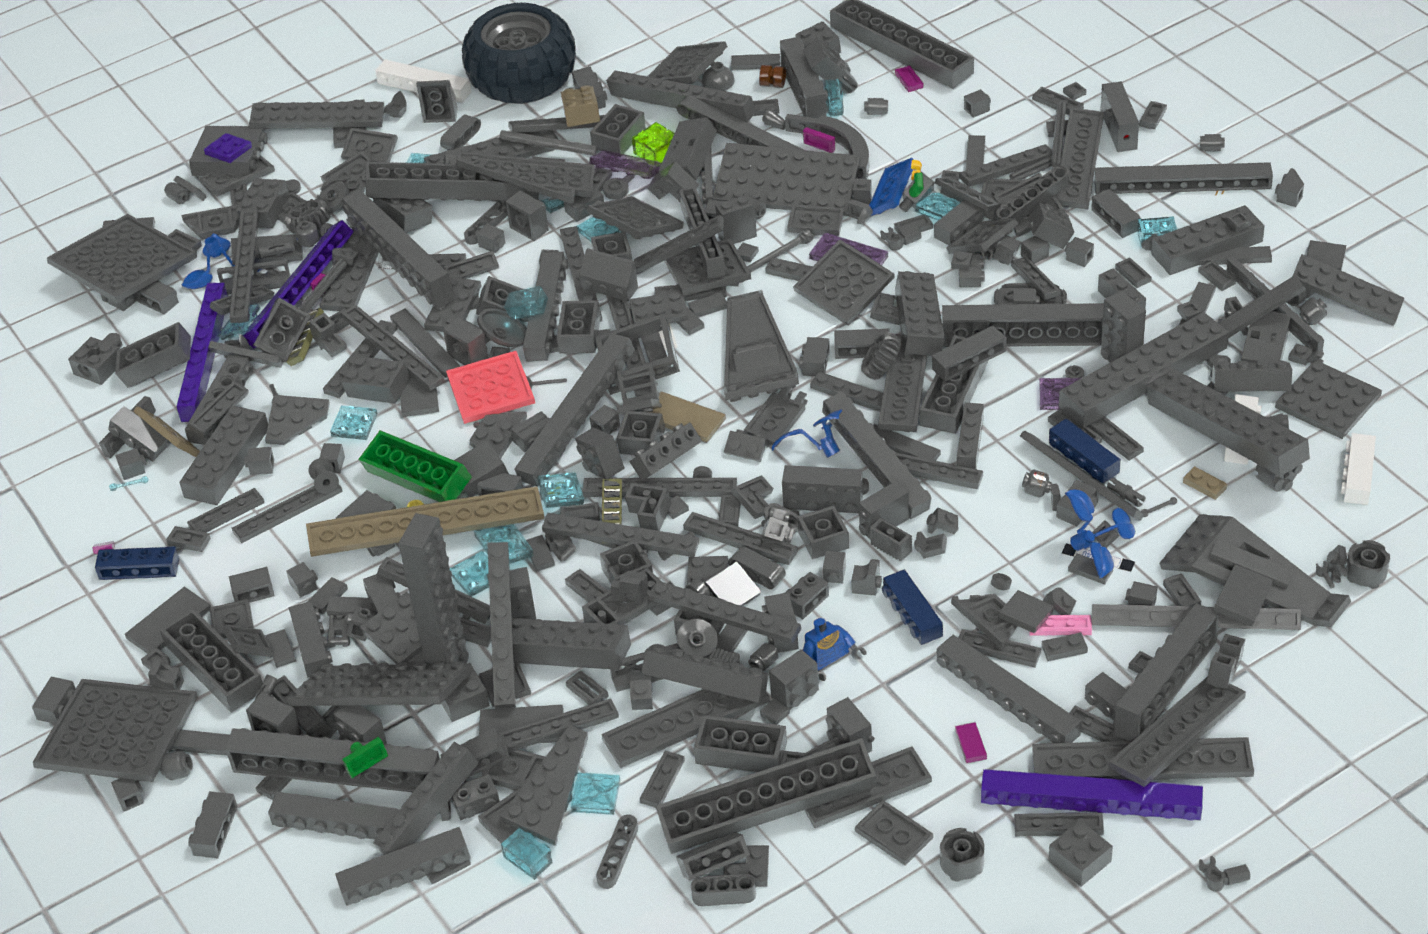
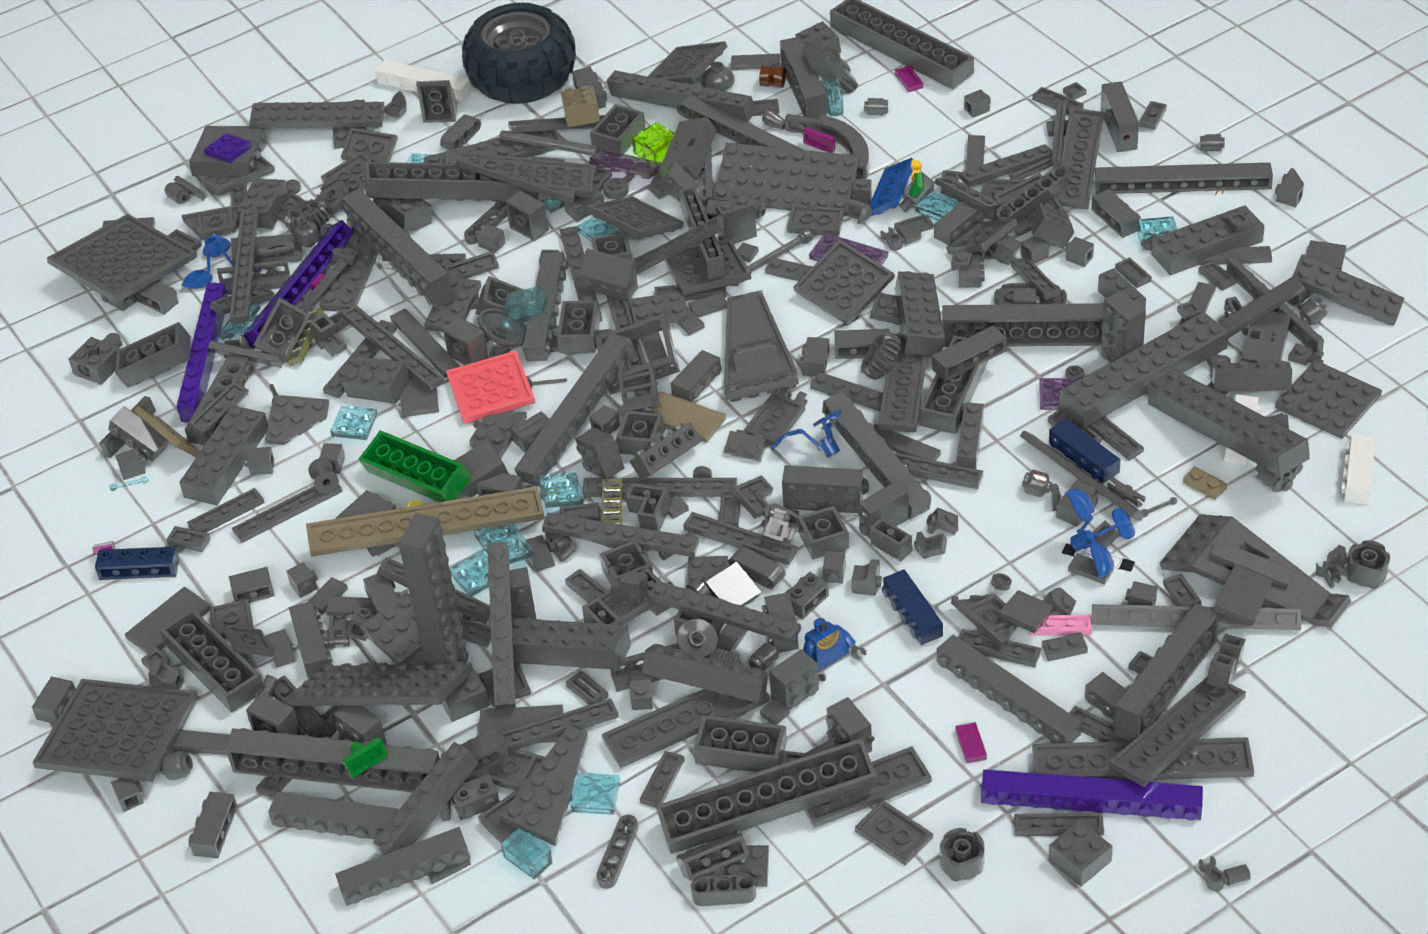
none -> dark grey brick [671,350,722,402]

